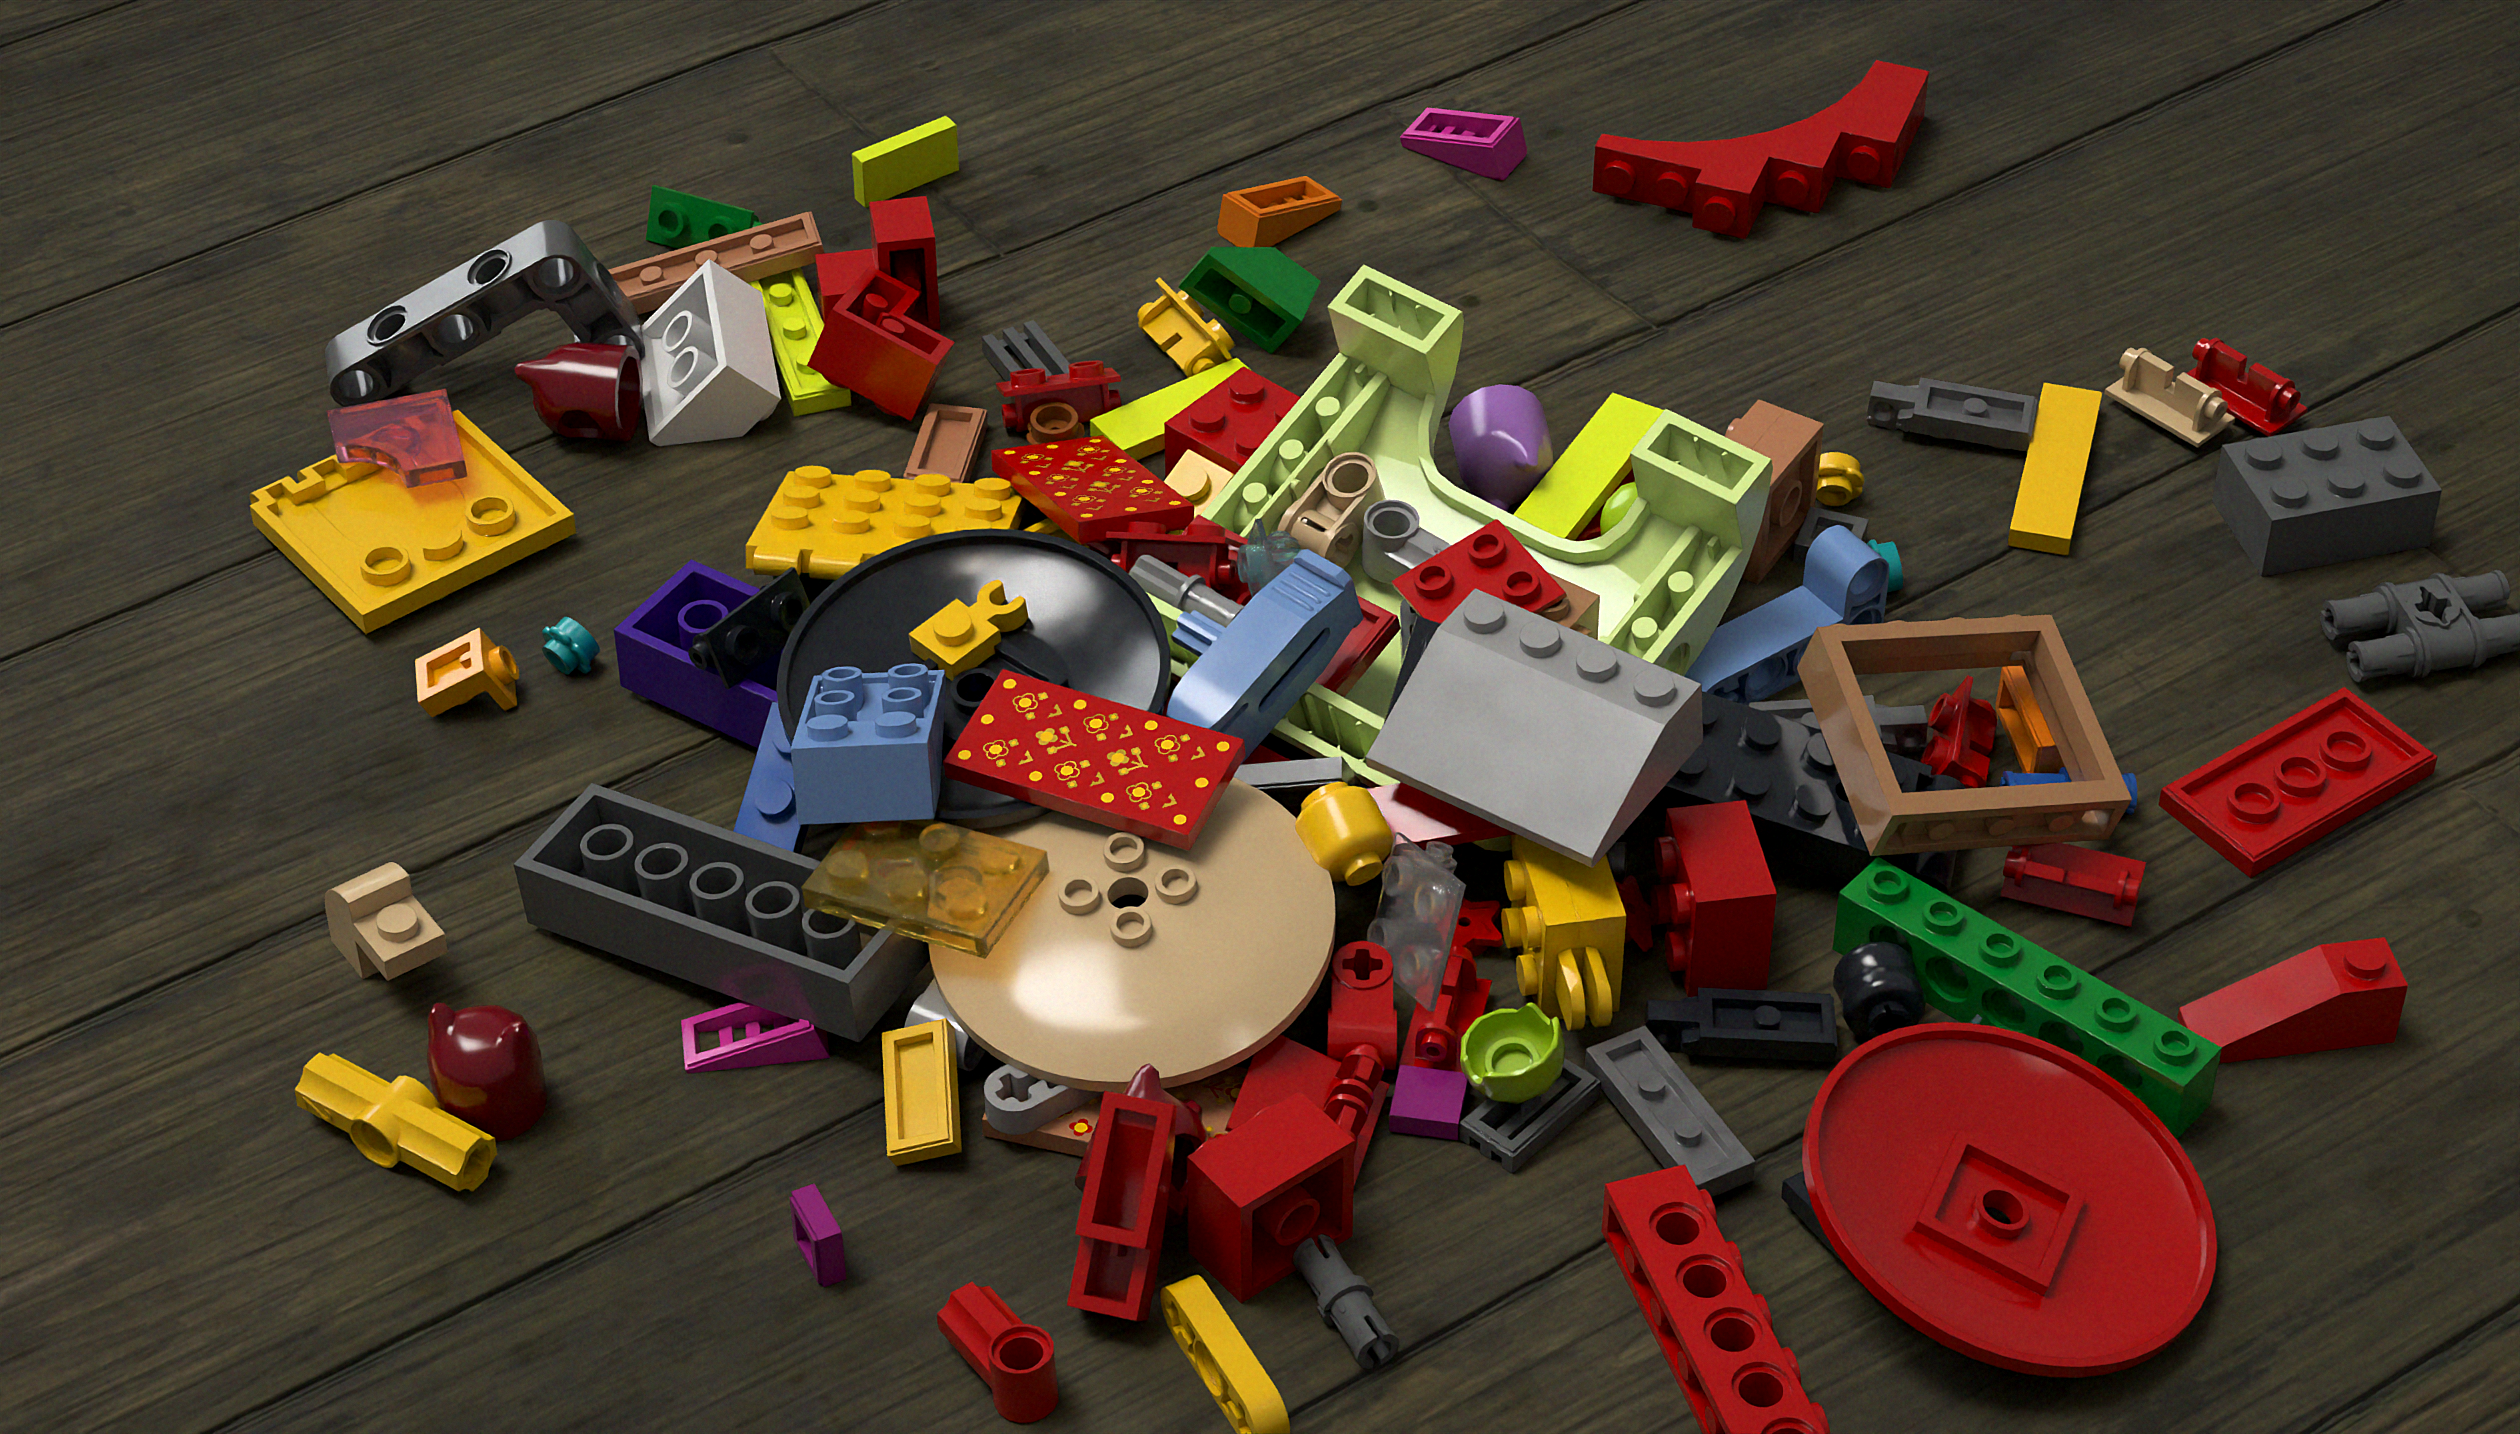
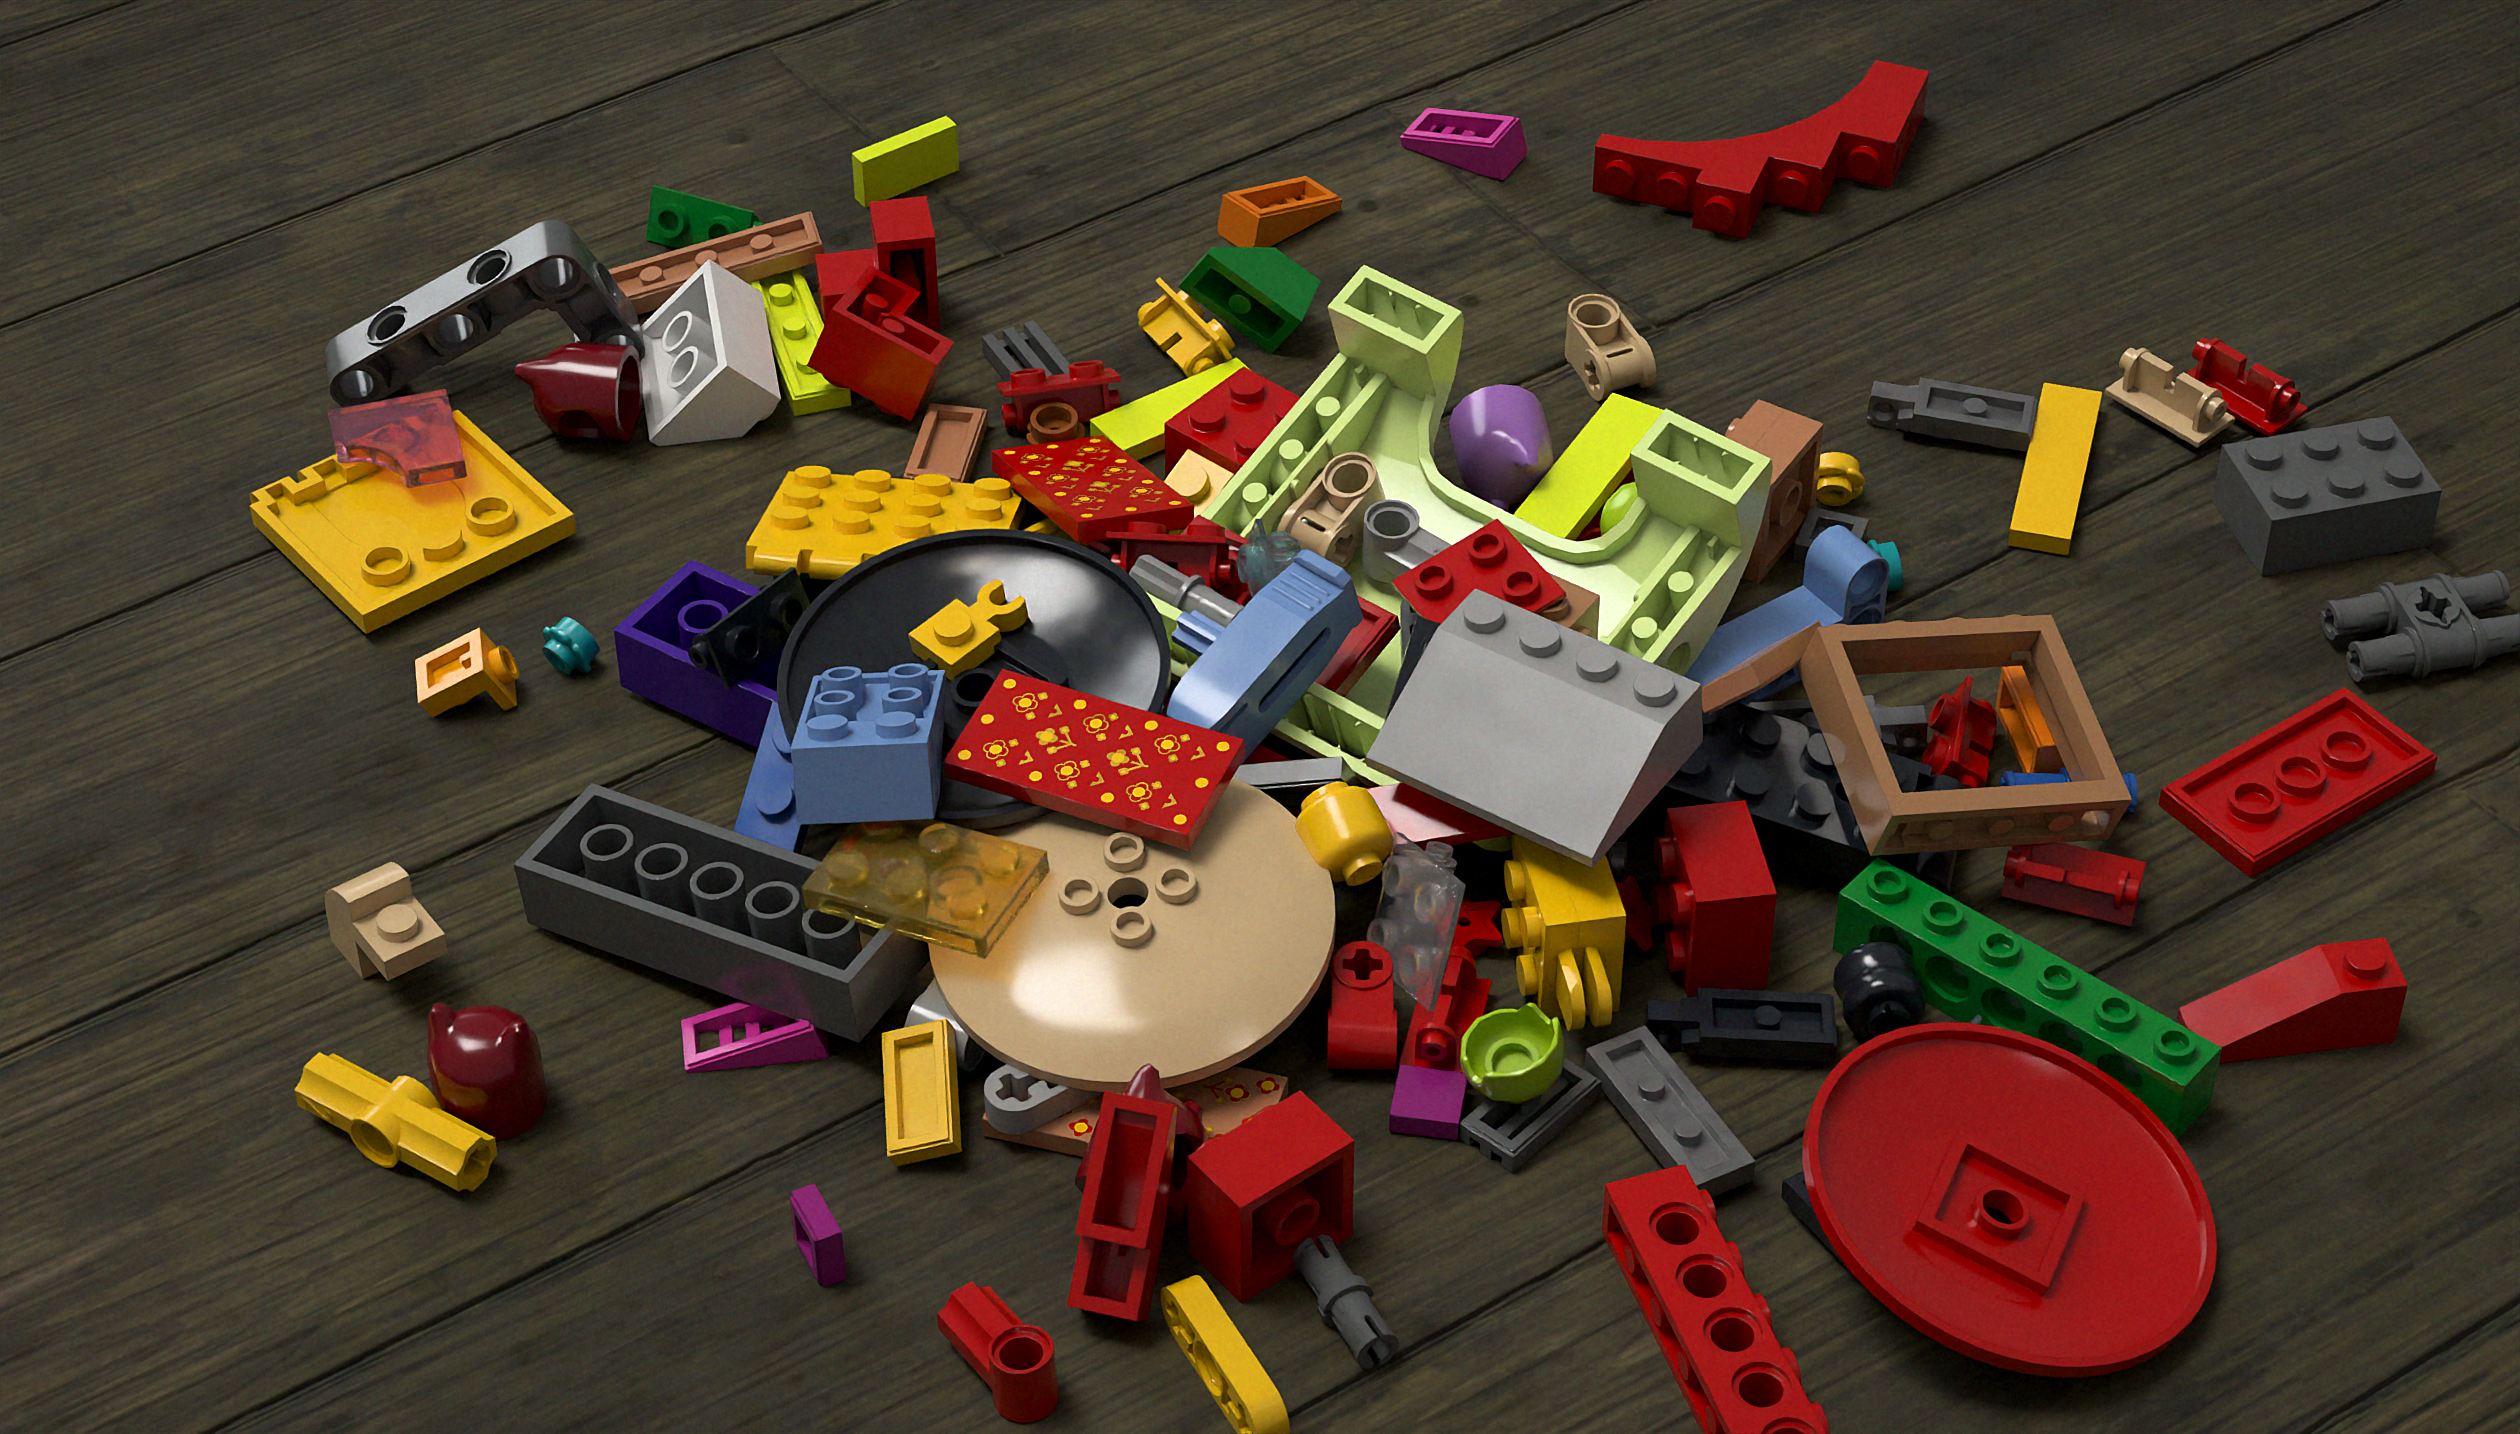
red hinge [1225,1035,1390,1185] -> none
none -> tan piece [1565,294,1656,401]
none -> nougat tile [1702,621,1822,714]

